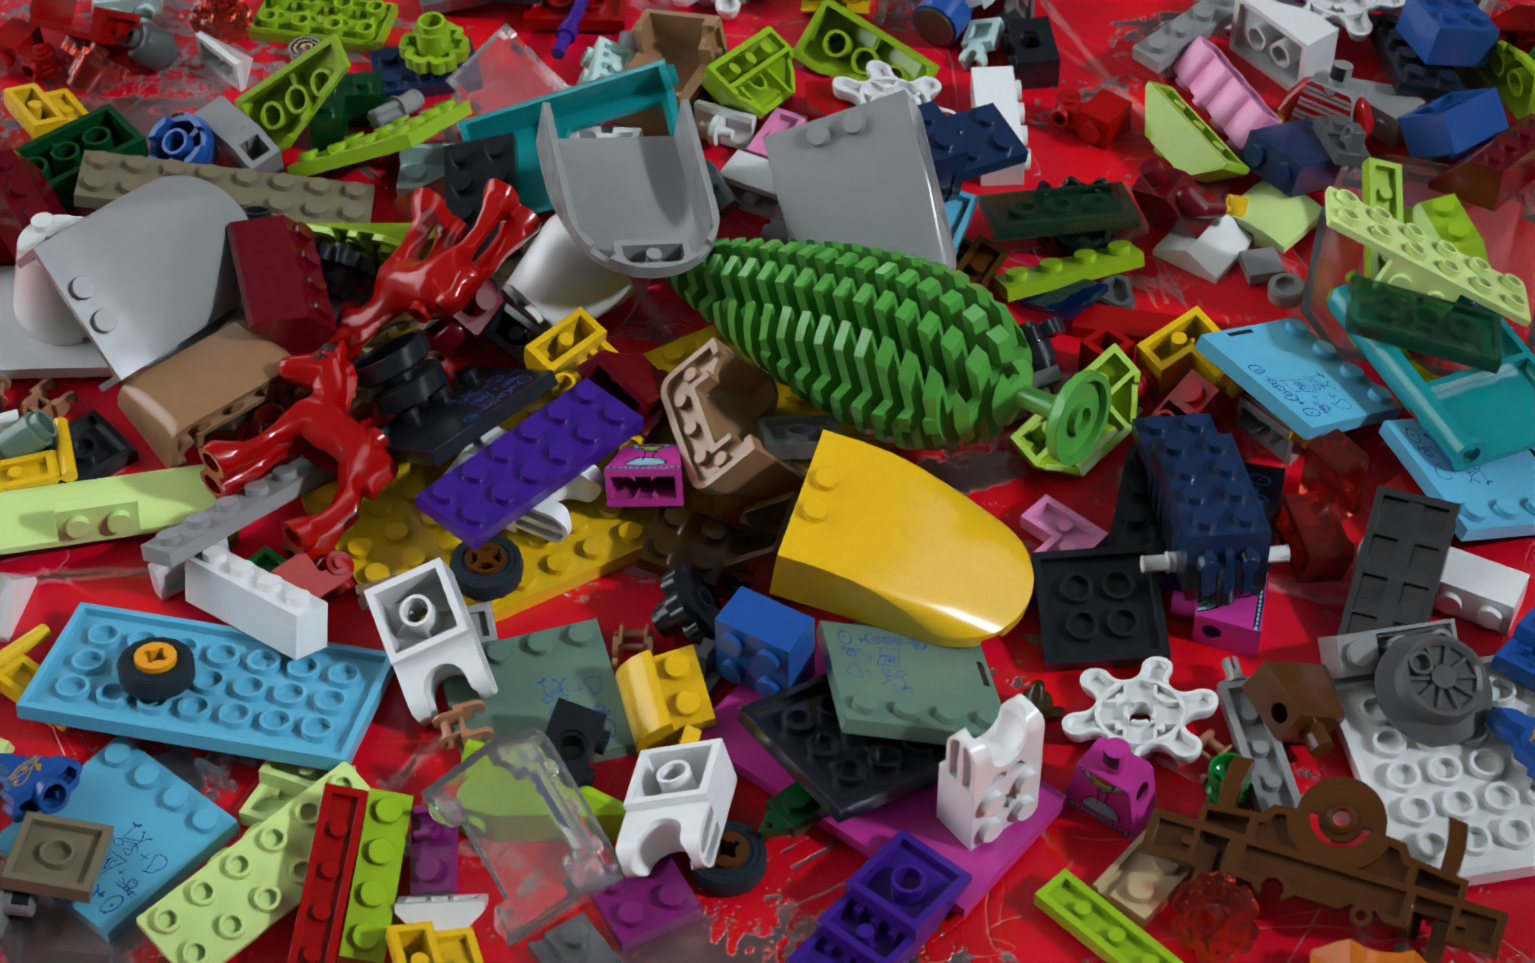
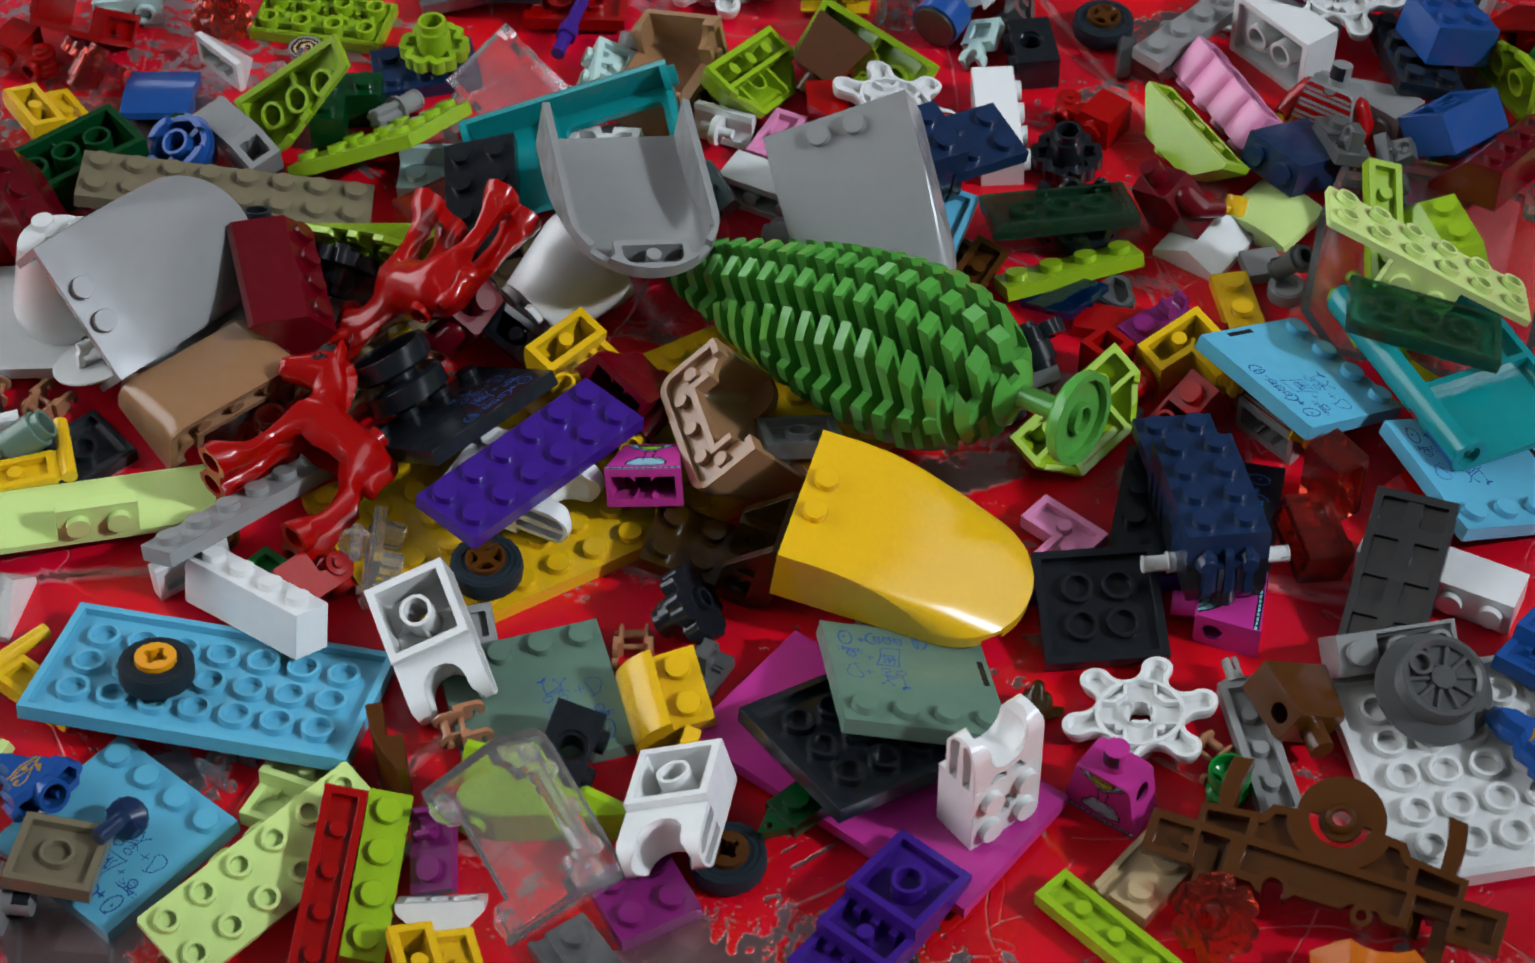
dark grey head [124,21,178,72] -> none
blue brick [714,586,815,698] -> none
none -> white shield [52,338,114,386]
none -> dark blue plate [91,796,149,845]
none -> blue slope [119,72,202,120]
none -> clear hips [338,505,407,587]
none -> reddish brown slope [365,702,414,822]
none -> reddish brown torso [794,10,876,97]
none -> black plant [1030,121,1103,186]
none -> black wheel [1072,0,1134,50]
none -> dark grey tile [1114,36,1136,79]
none -> magenta plate [1117,289,1191,353]
none -> yellow plate [1209,271,1265,330]
none -> dark grey pin [1267,244,1315,281]
none -> dark grey hinge [1373,132,1418,208]

